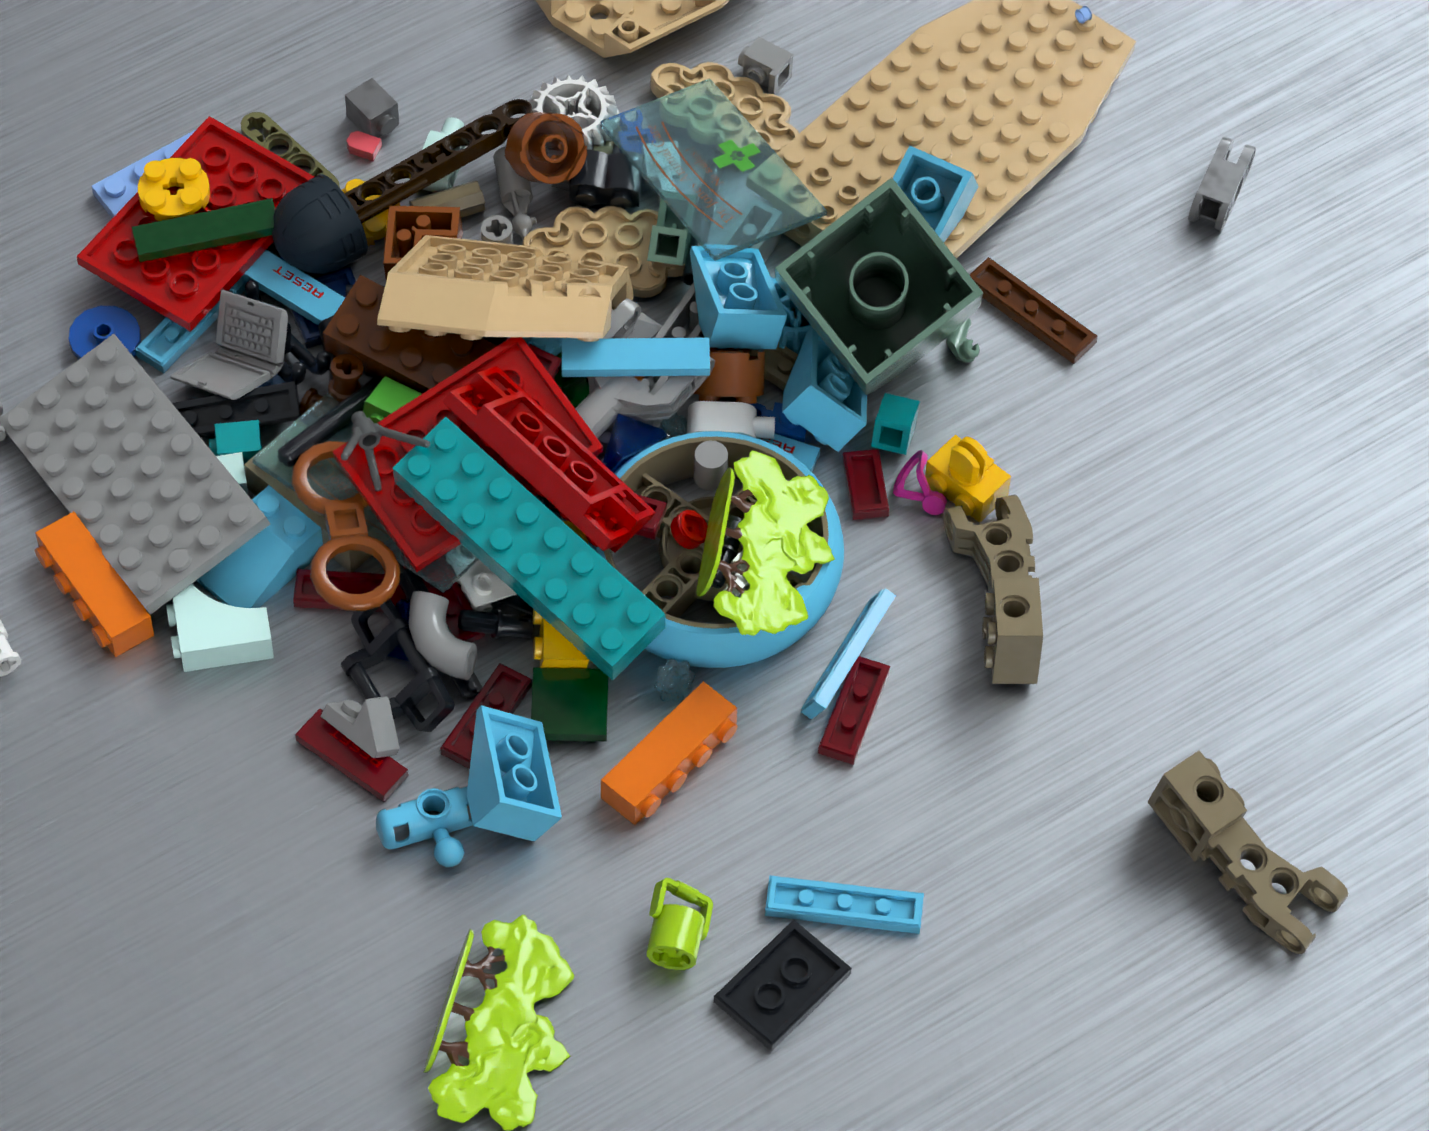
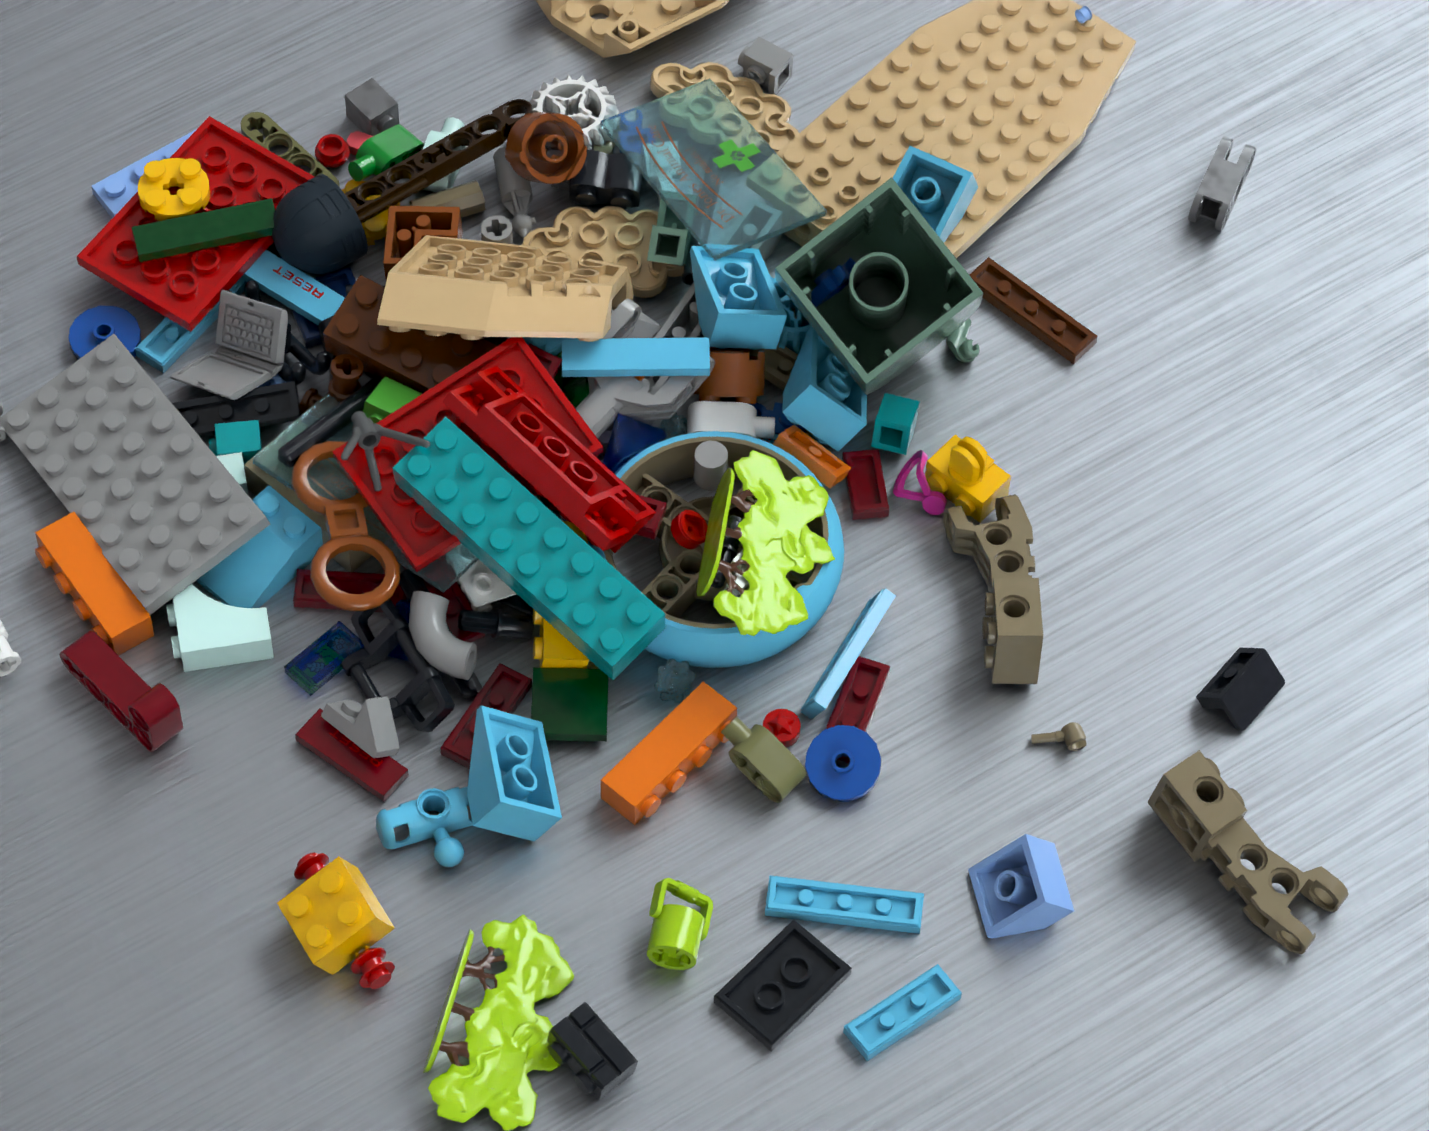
none -> dark red beam [59,630,183,752]
none -> yellow brick [277,852,395,989]
none -> clear blue tile [284,621,365,696]
none -> red plate [315,134,350,168]
none -> green piece [348,124,424,182]
none -> black brick [547,1002,638,1100]
none -> olive piece [721,716,806,803]
none -> red tile [763,709,801,748]
none -> orange plate [773,425,851,489]
none -> blue plate [805,725,882,802]
none -> blue plate [811,258,856,307]
none -> medium azure tile [843,964,962,1061]
none -> light blue slope [968,834,1074,939]
none -> dark tan hand [1031,722,1087,751]
none -> black panel [1196,647,1285,731]

